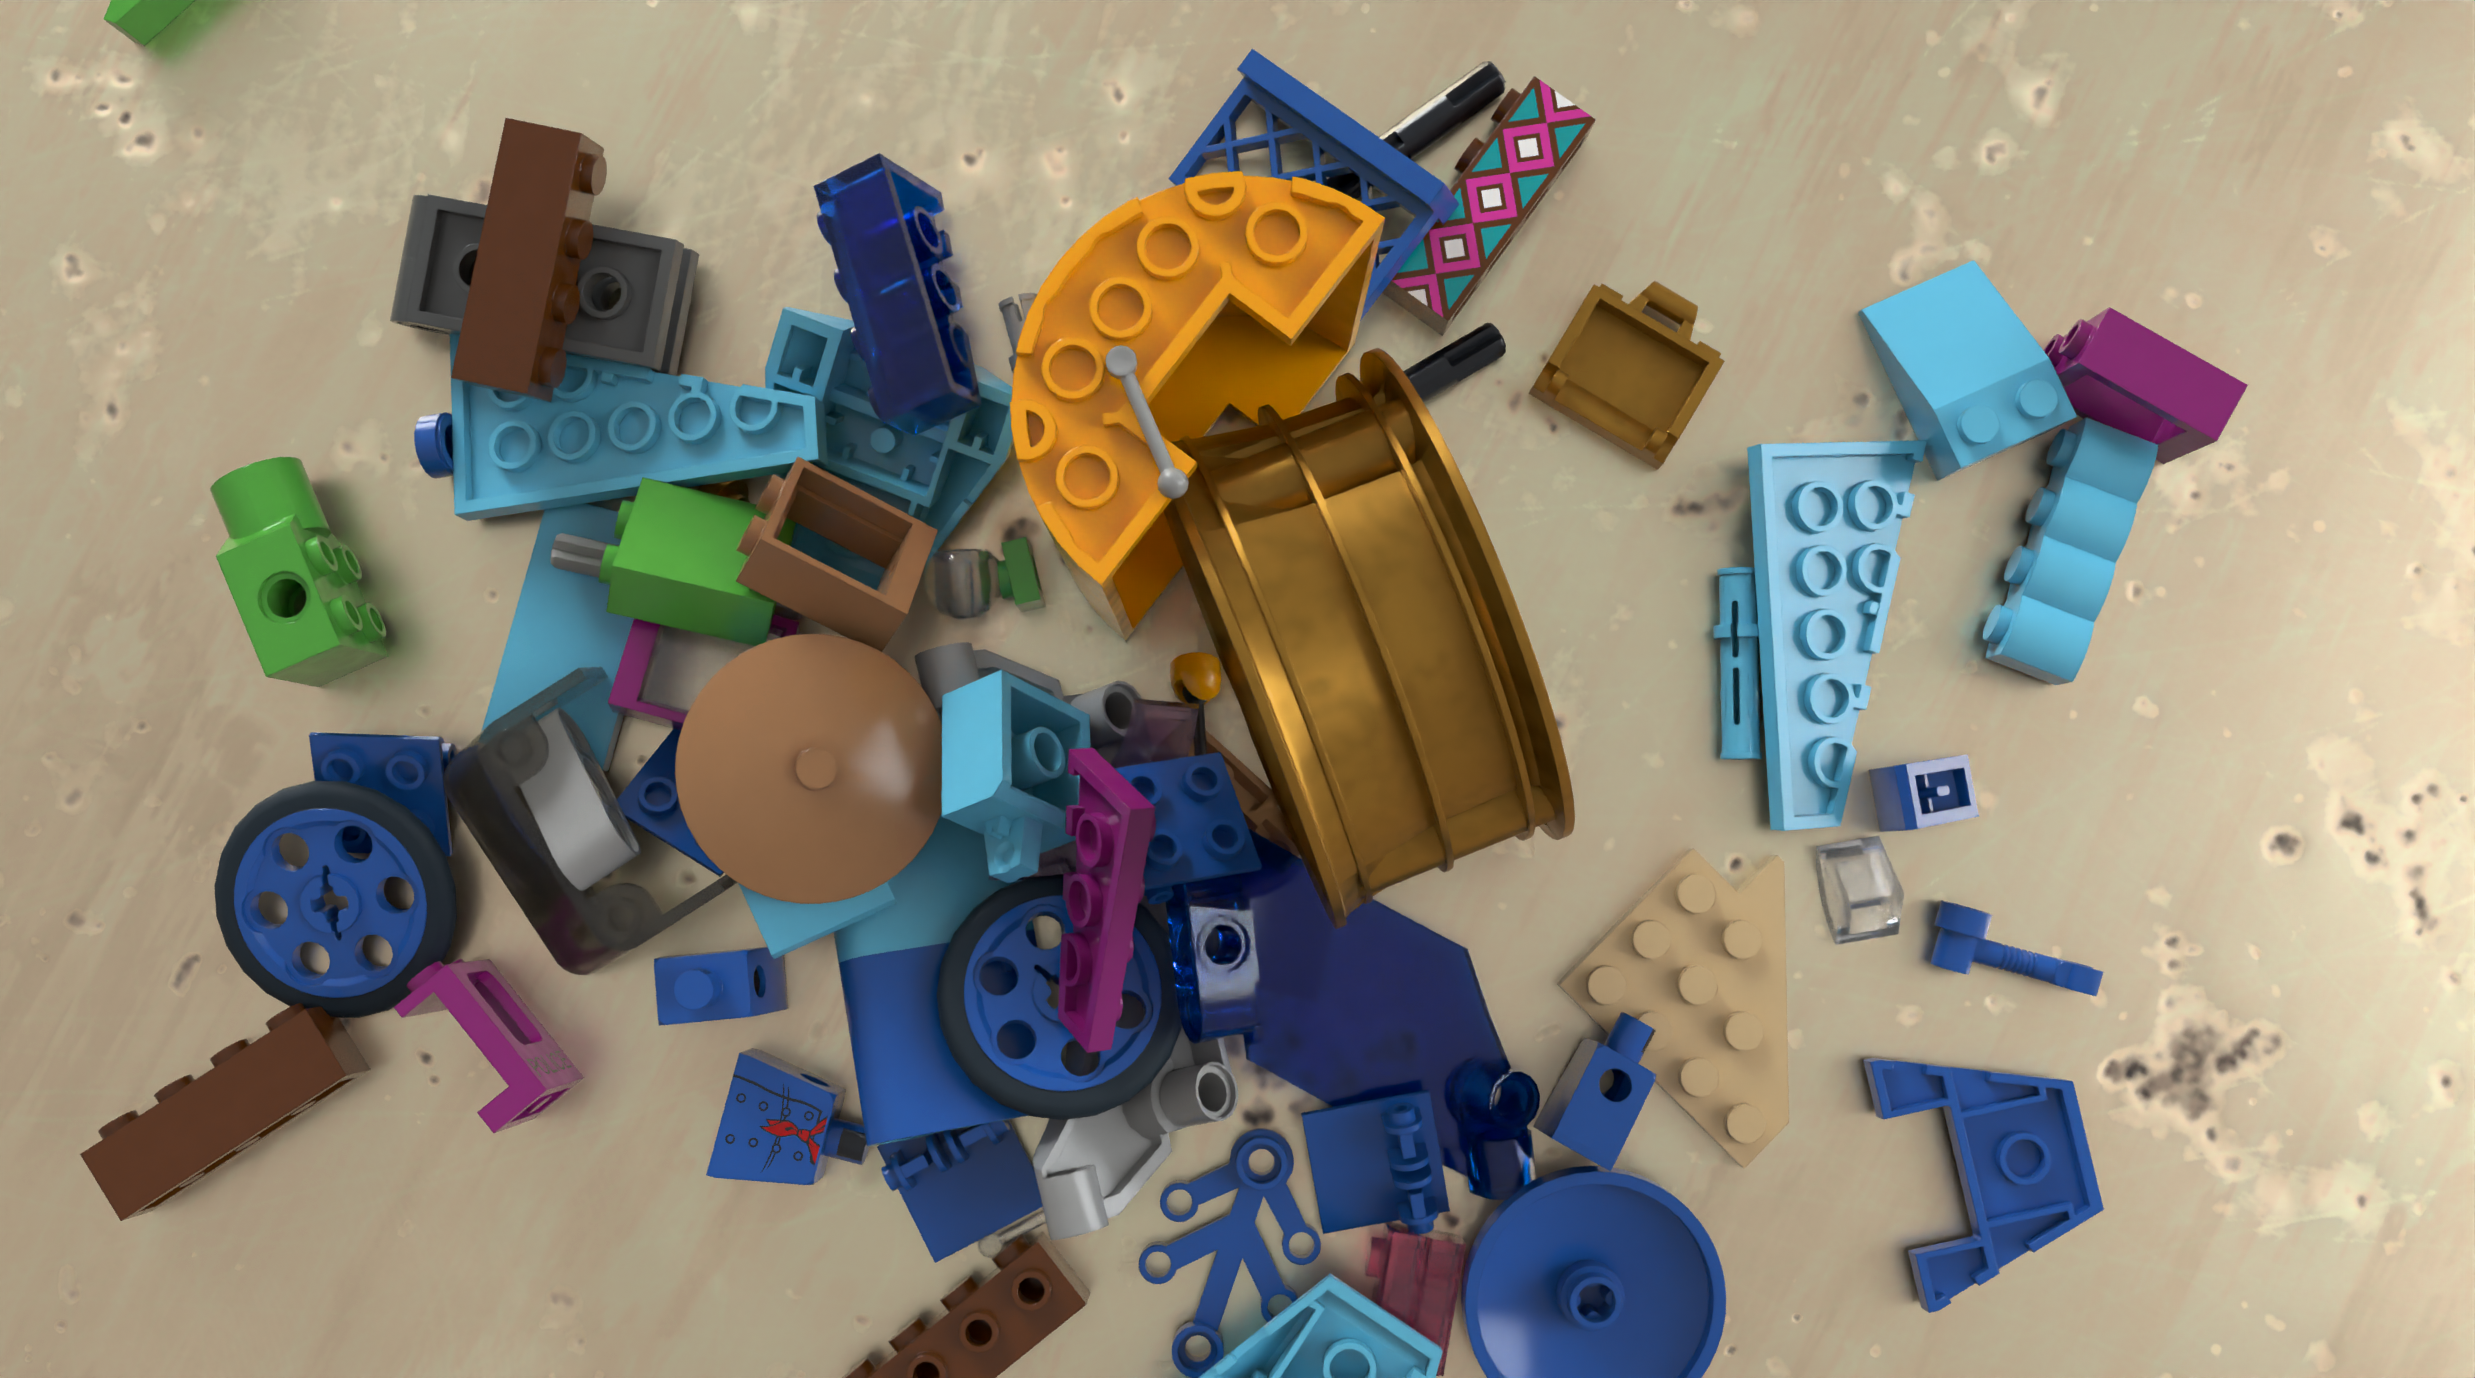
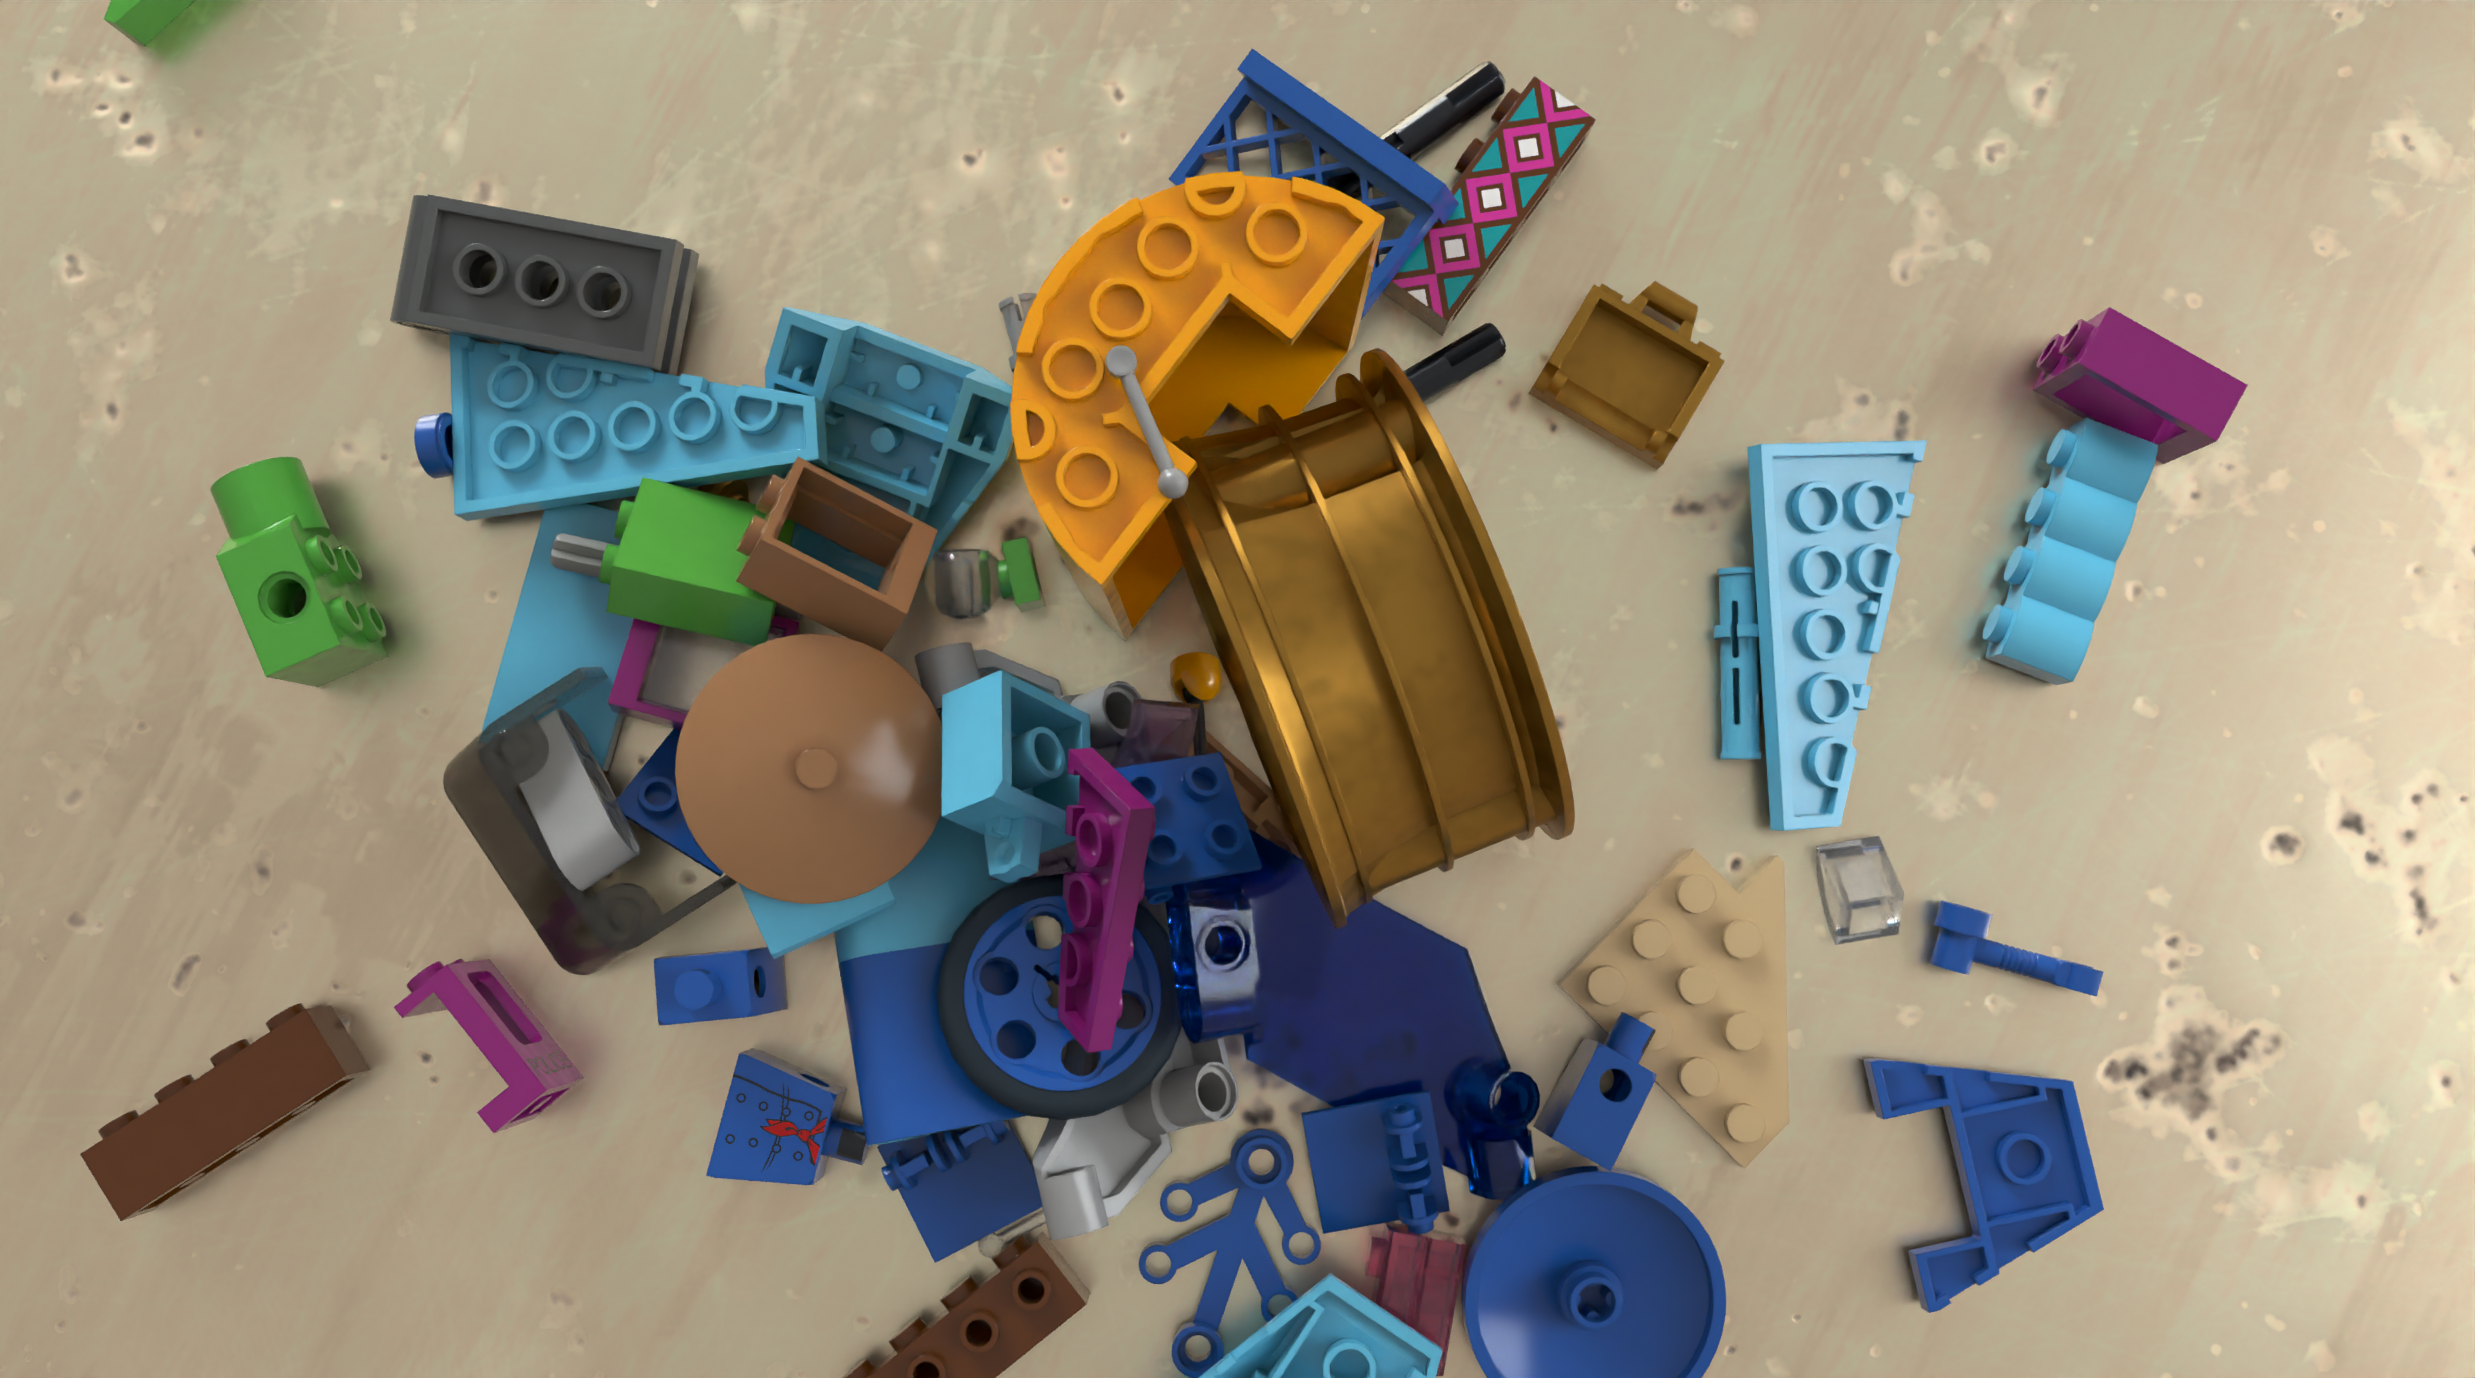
blue wedge [214,781,457,1018] -> none
blue hinge [309,732,457,856] -> none
reddish brown brick [451,118,607,402] -> none
clear blue wedge [814,153,982,436] -> none
medium azure slope [1858,260,2077,481] -> none
blue slope [1869,754,1979,832] -> none

